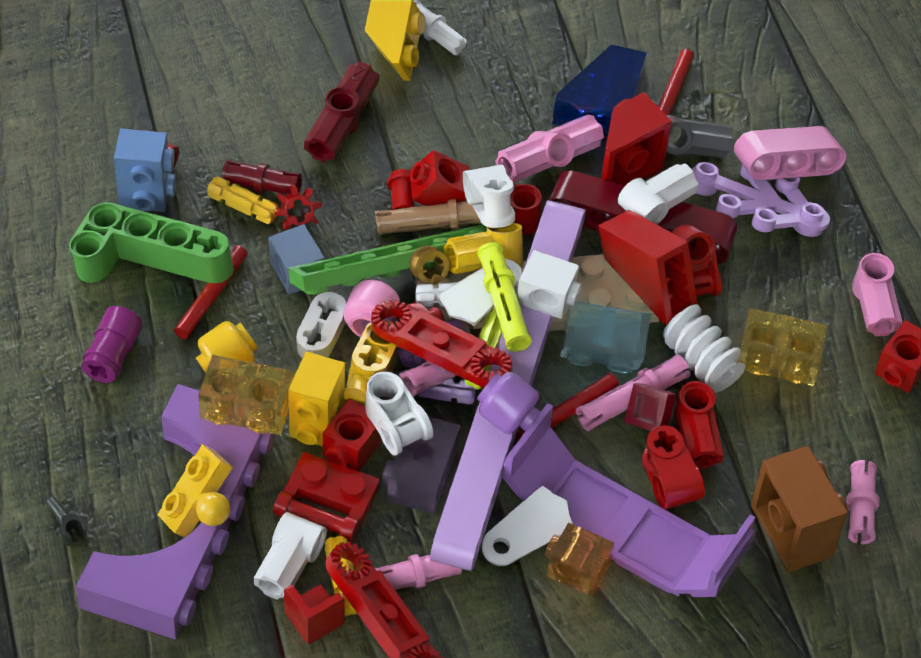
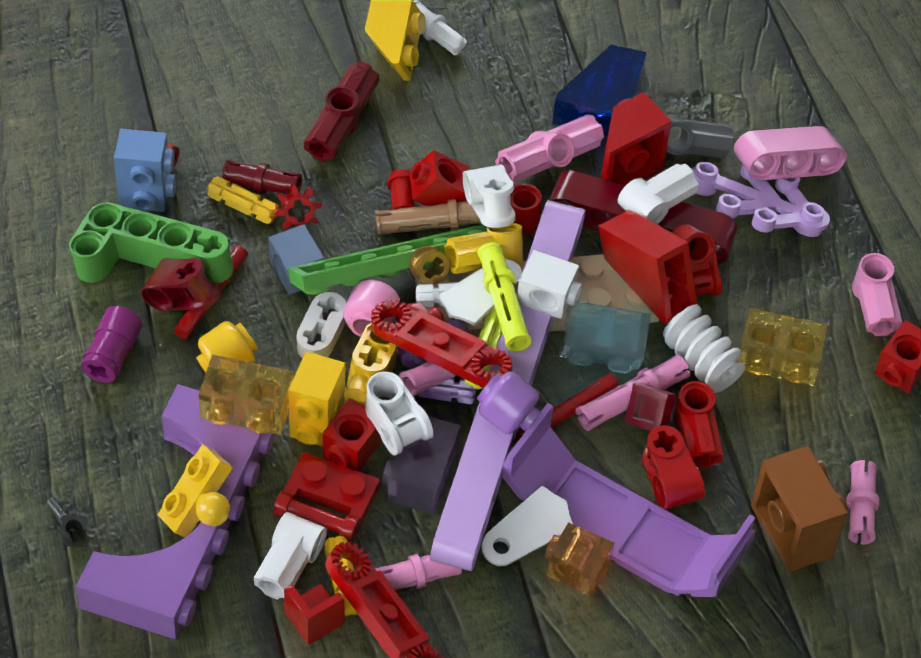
red bar [658,49,694,115] -> none
none -> dark red piece [141,258,221,312]

